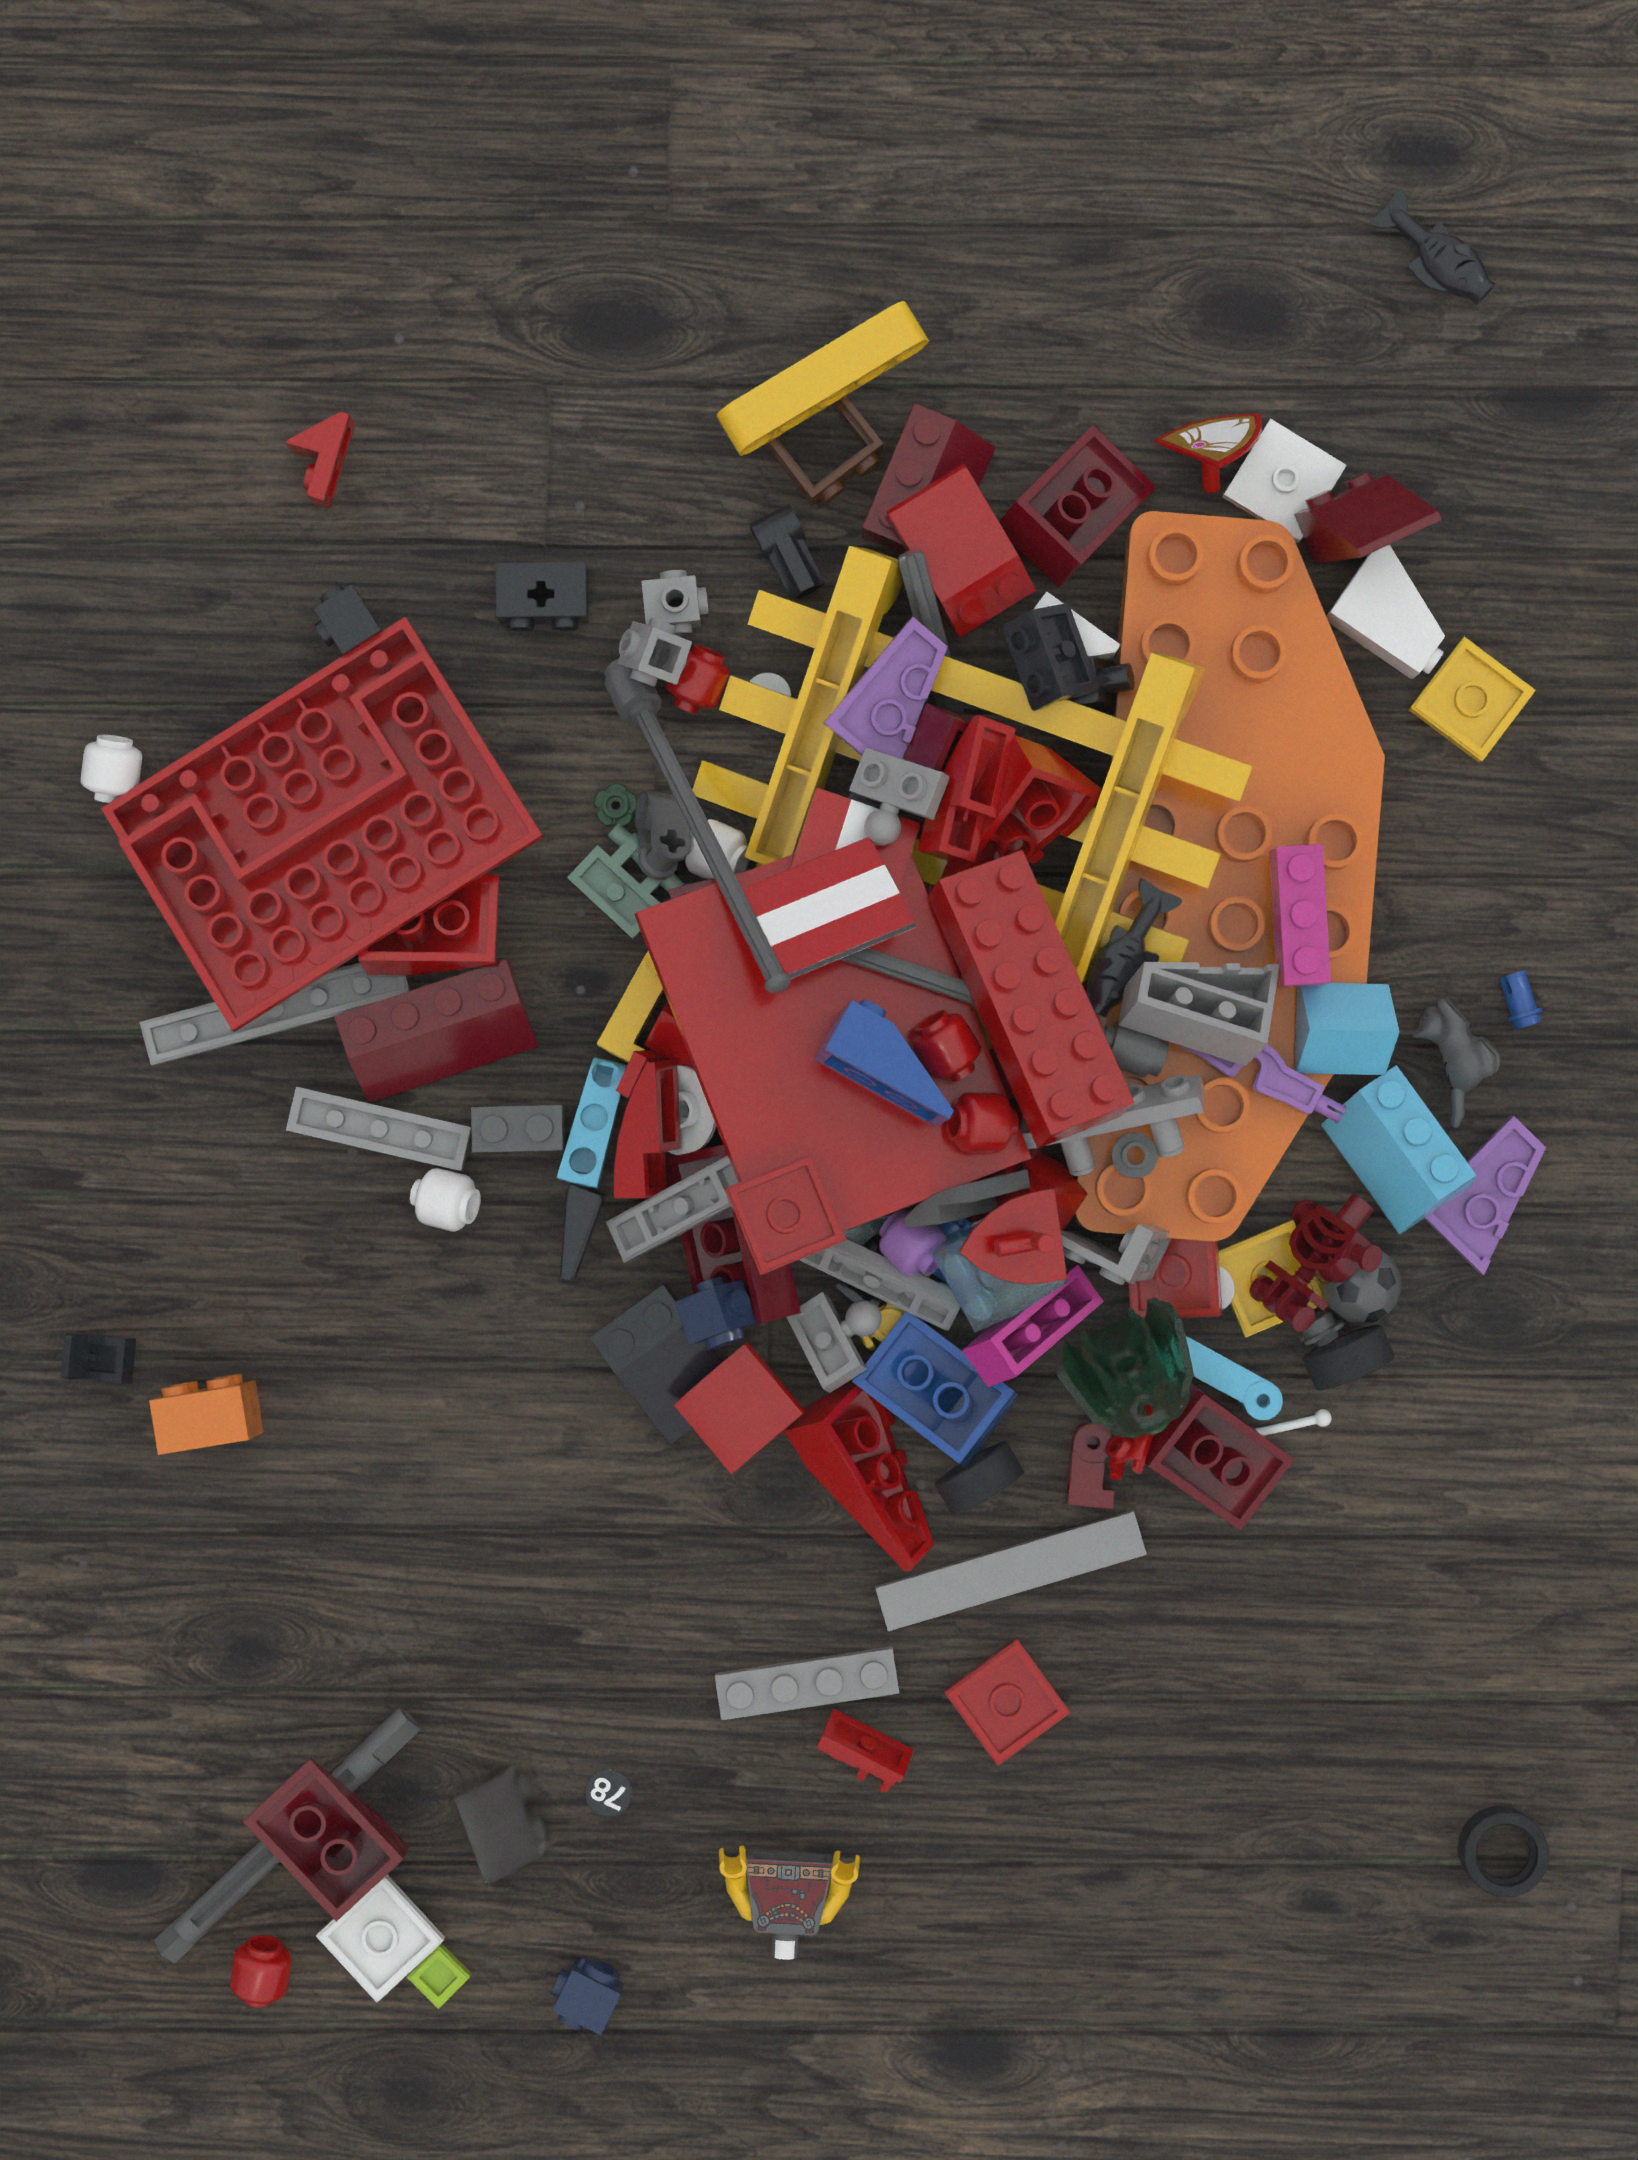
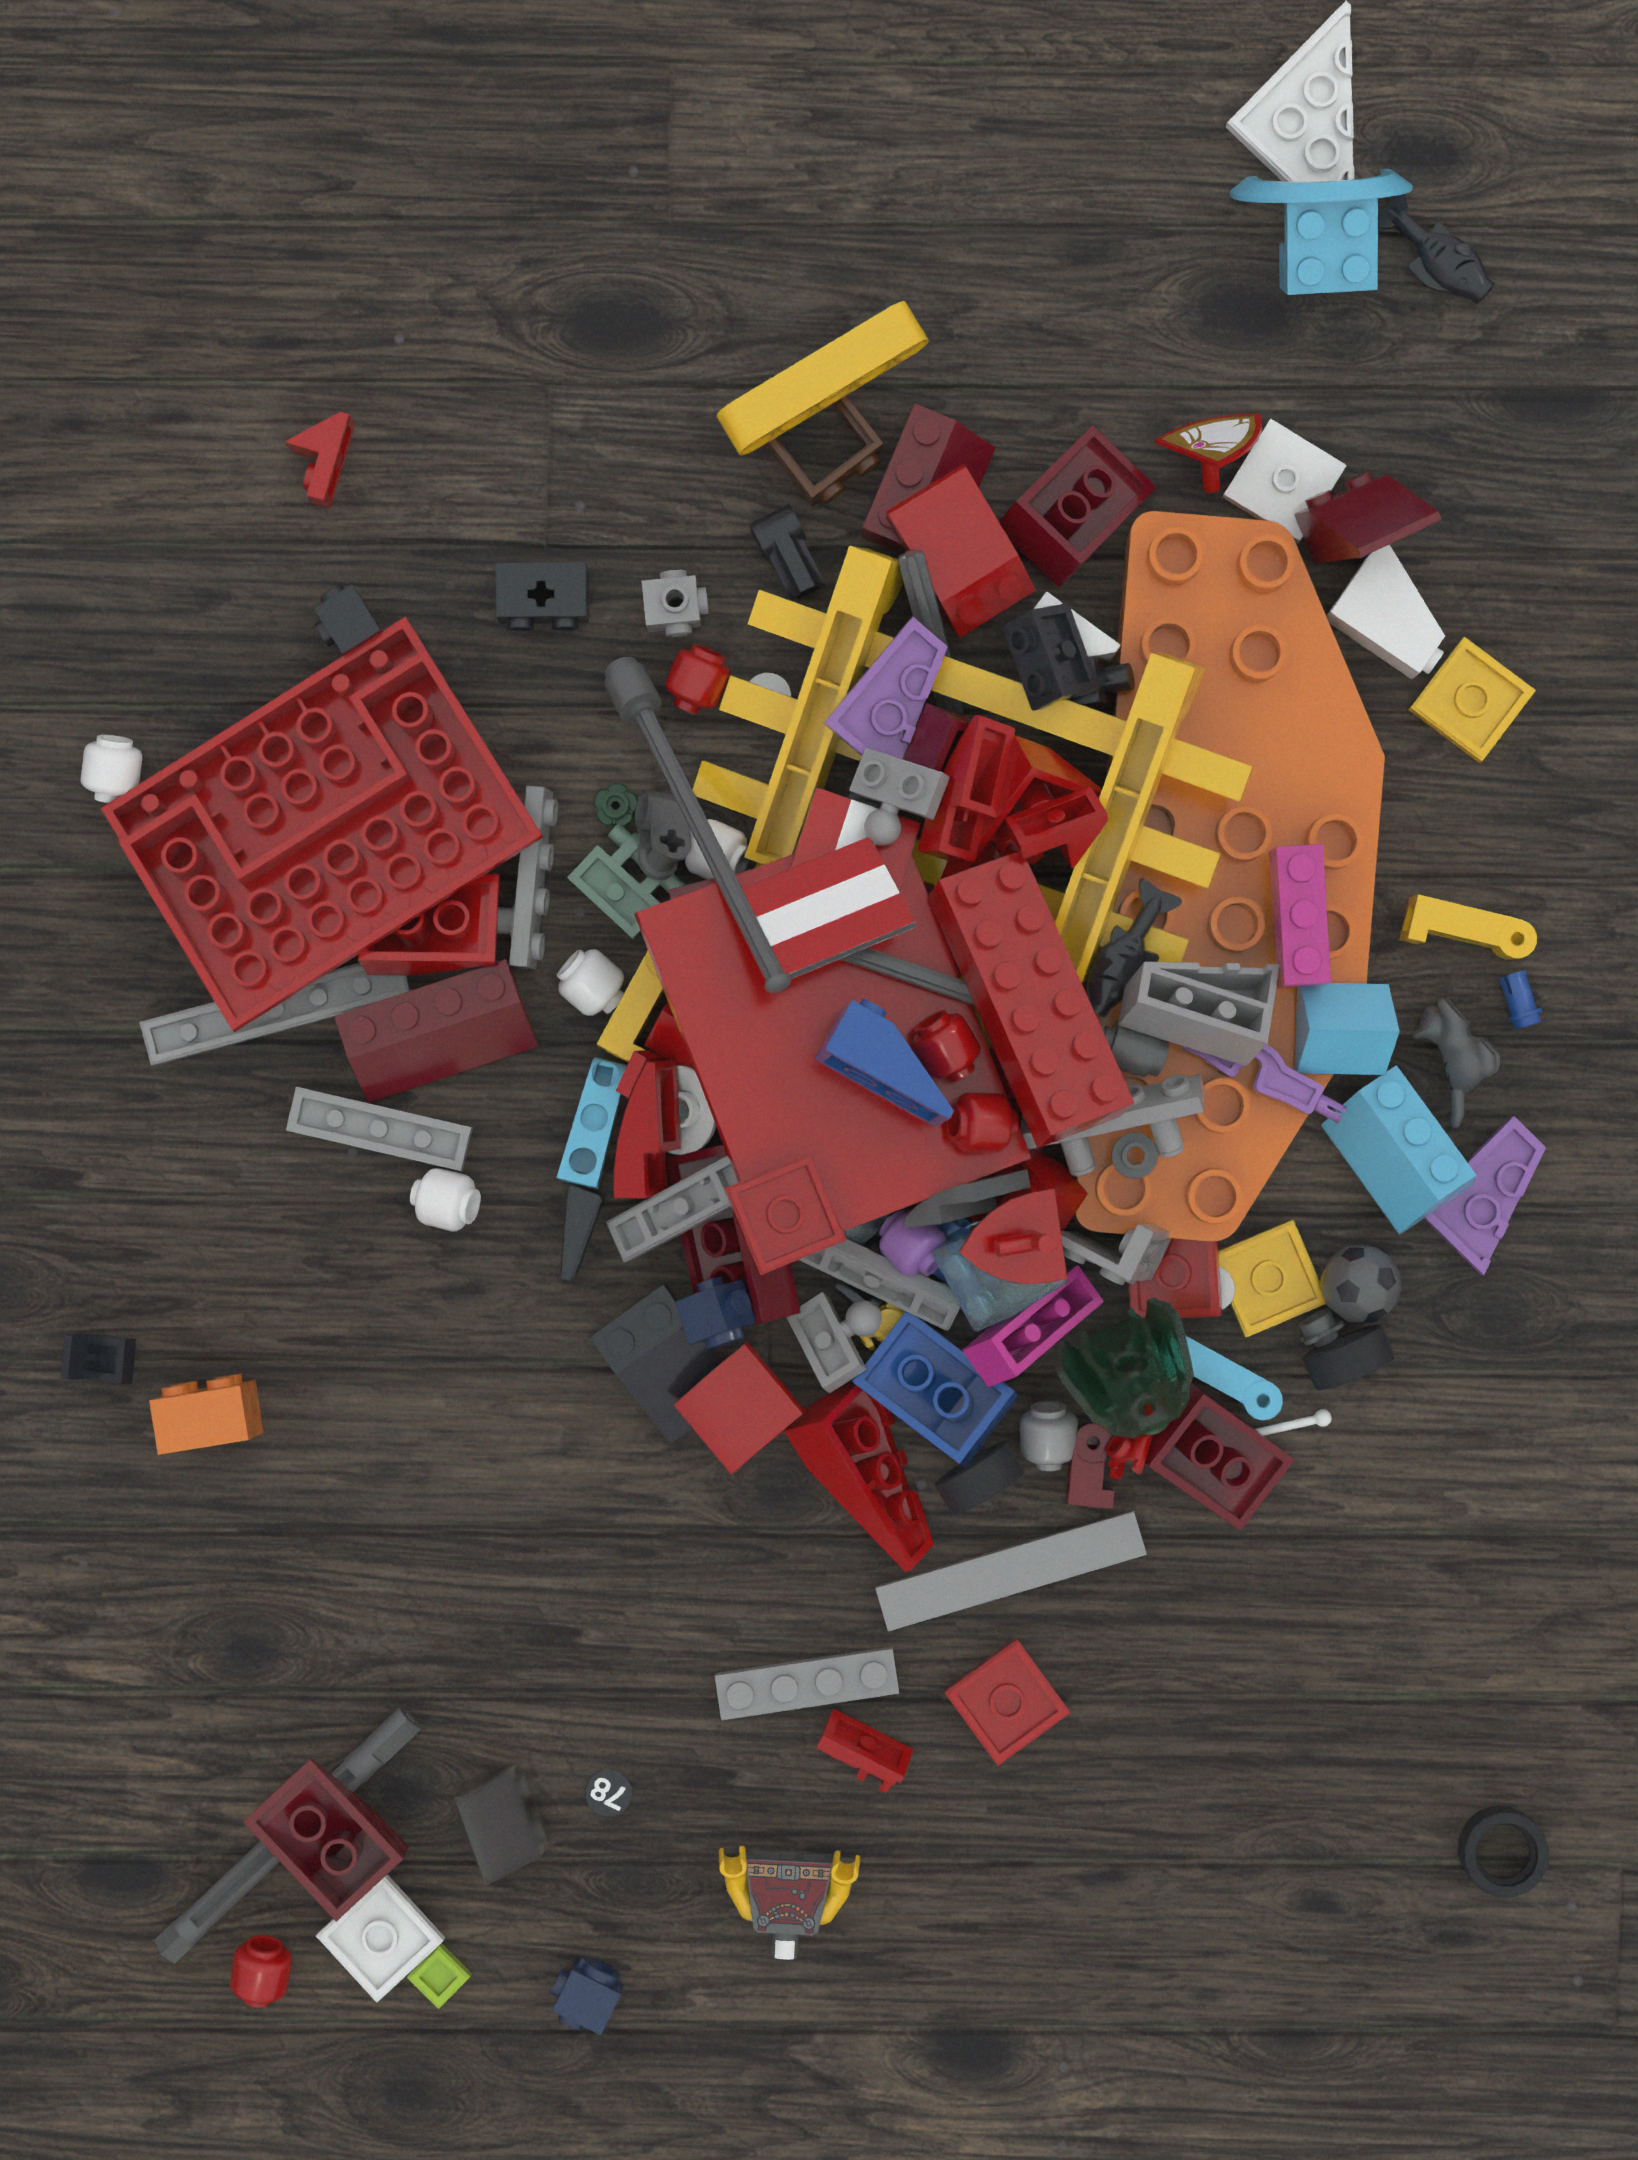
dark grey brick [471,1105,567,1153] -> none
light grey brick [617,618,692,687] -> none
dark red piece [1249,1193,1382,1332] -> none
none -> light grey plate [497,786,558,970]
none -> white head [557,950,624,1016]
none -> red slope [1005,786,1109,868]
none -> light grey head [1019,1401,1078,1471]
none -> white tile [1226,1,1354,182]
none -> medium azure piece [1229,169,1413,295]
none -> yellow leg [1399,894,1537,960]

